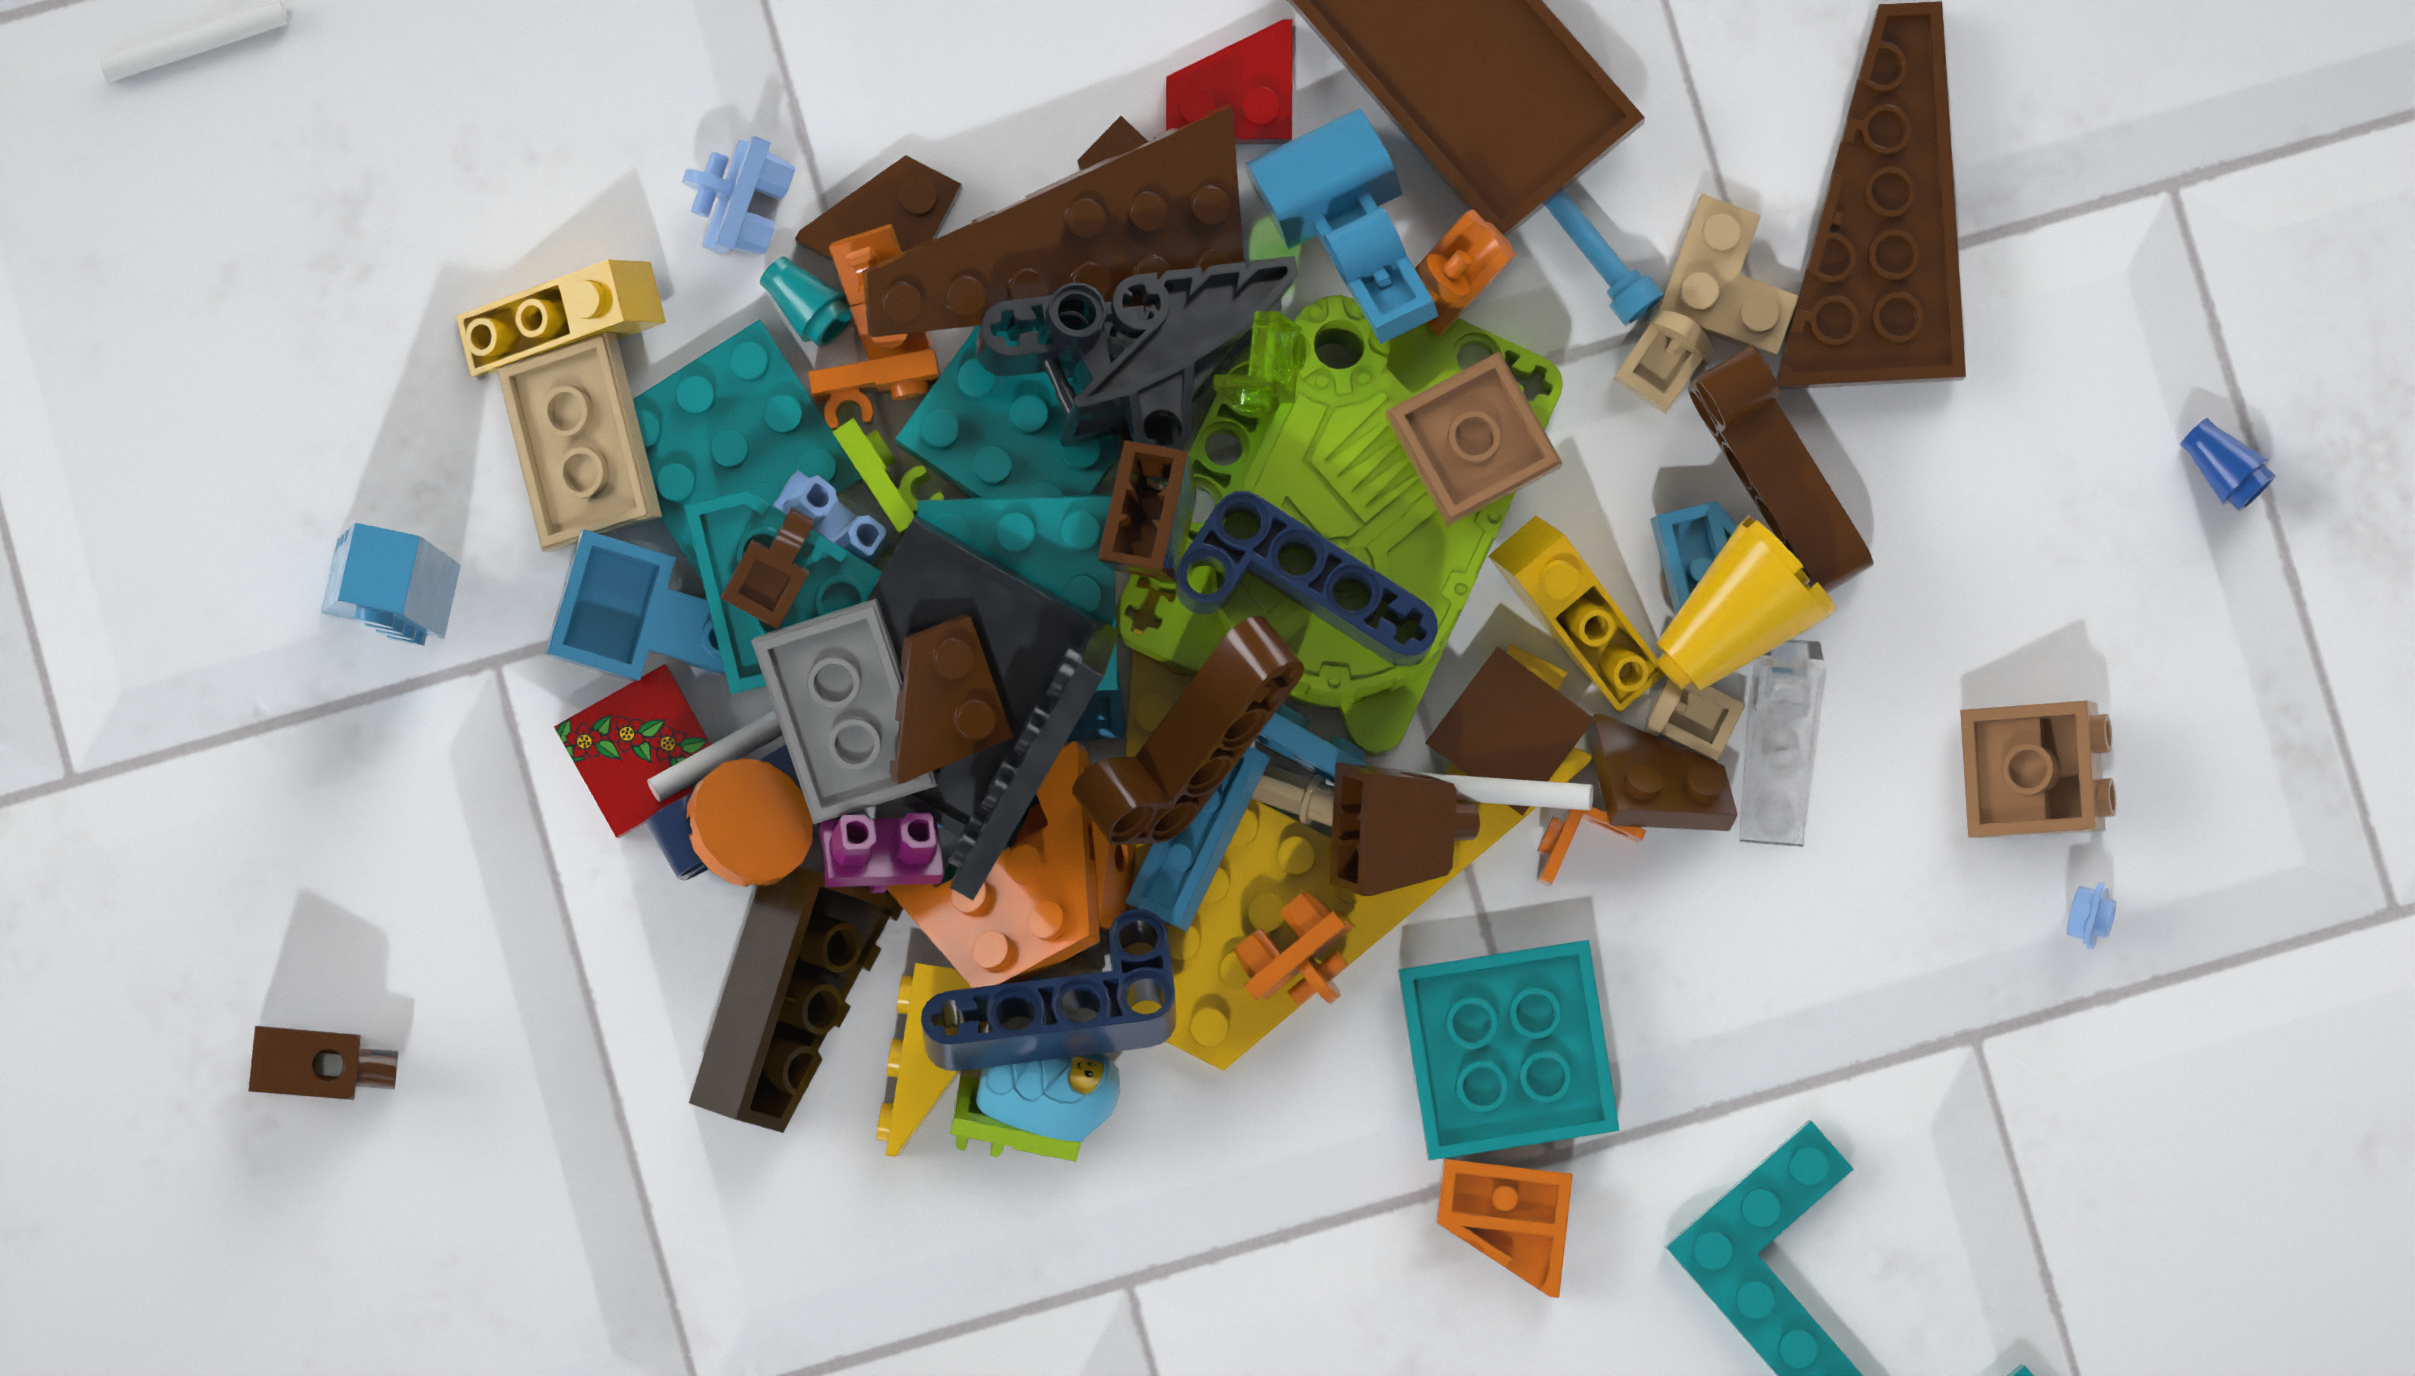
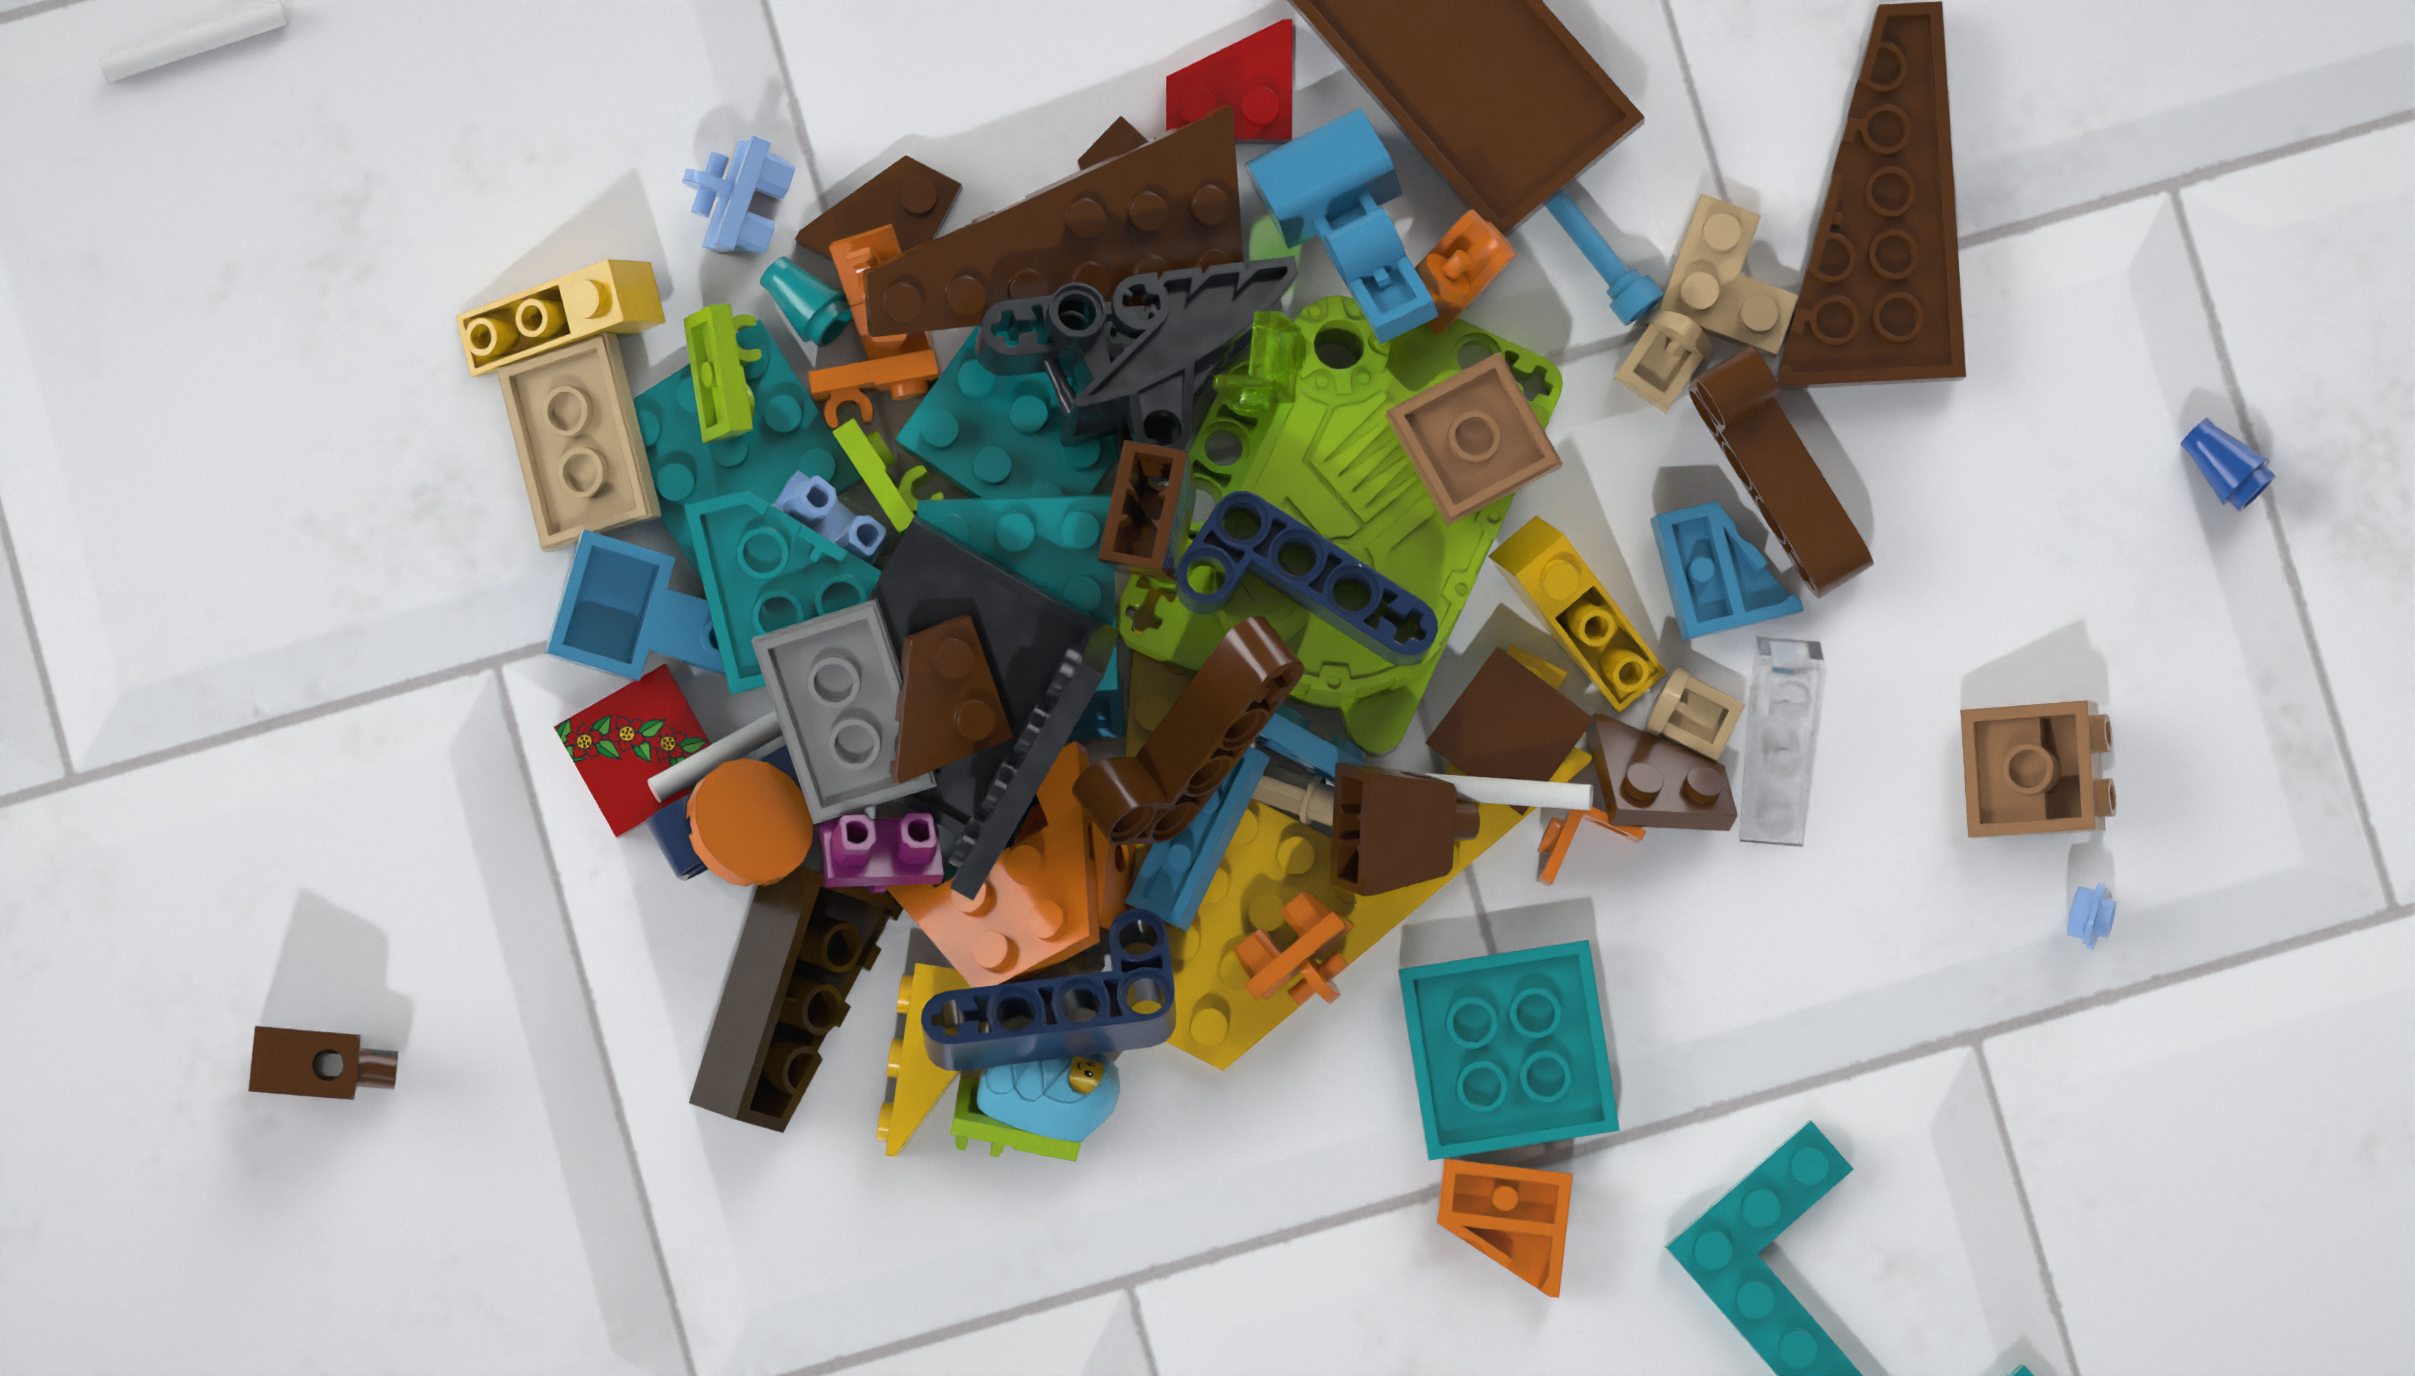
dark azure wedge [321,523,461,646] -> none
reddish brown plate [720,507,814,629] -> none
yellow cone [1656,516,1837,691] -> none
none -> lime plate [683,304,762,444]

